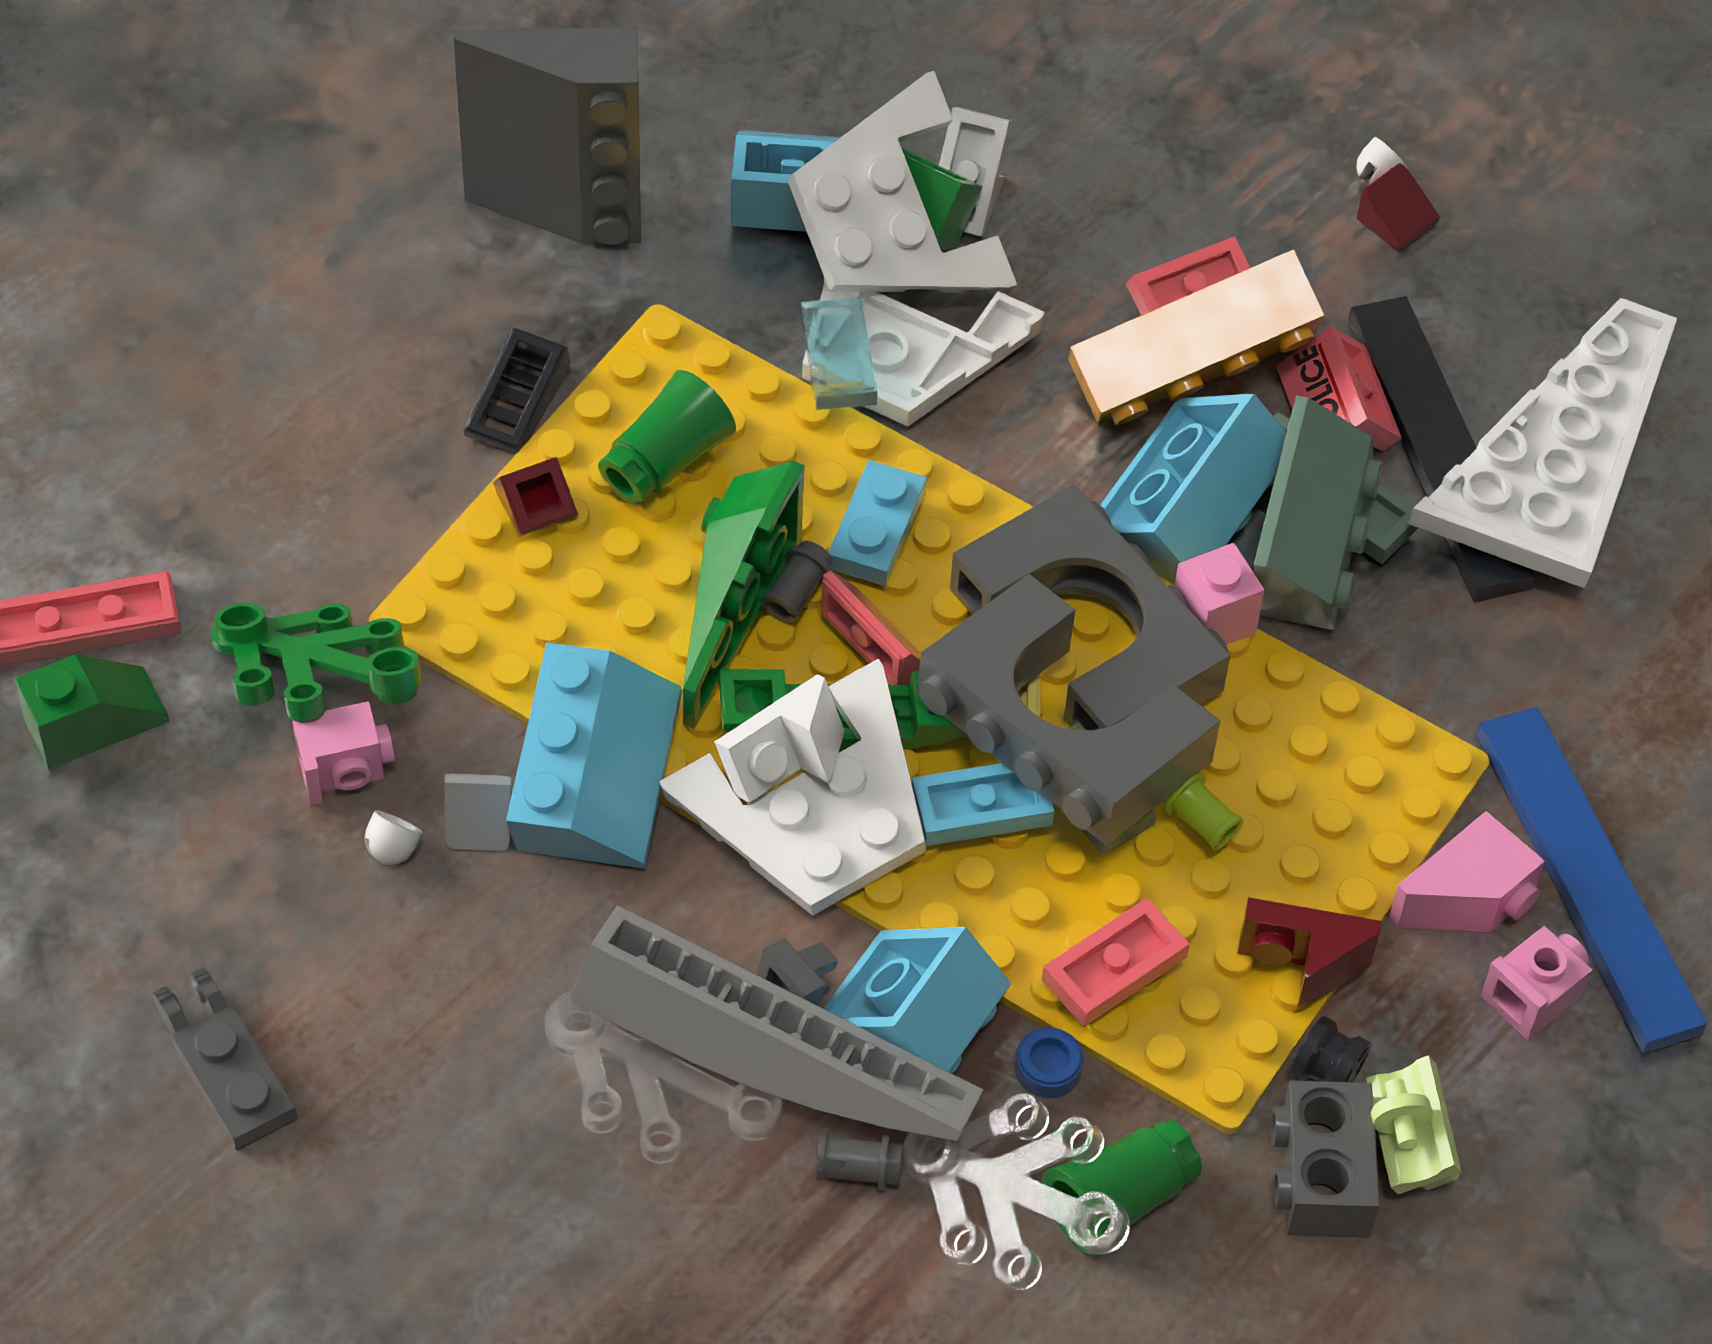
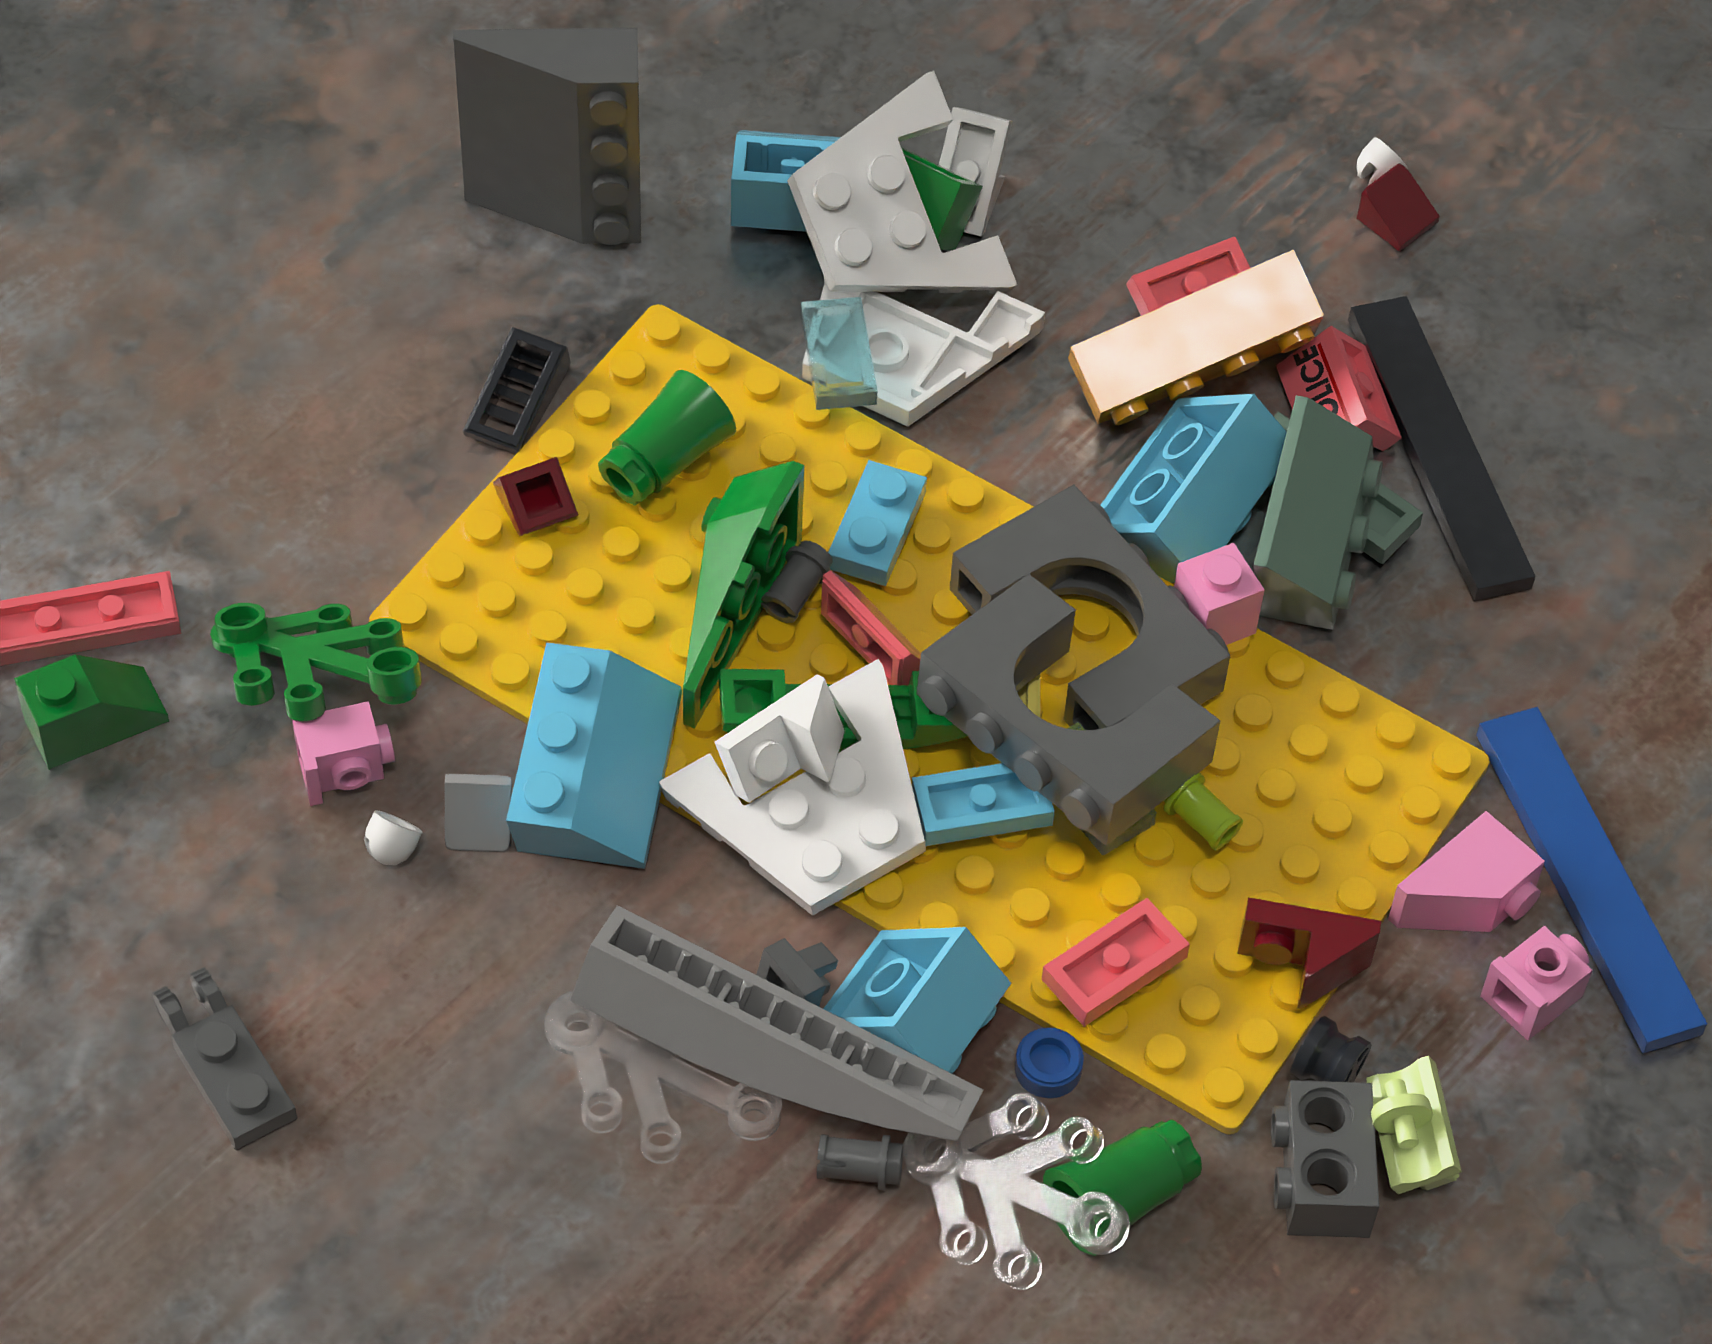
white wing [1407,298,1677,588] -> none

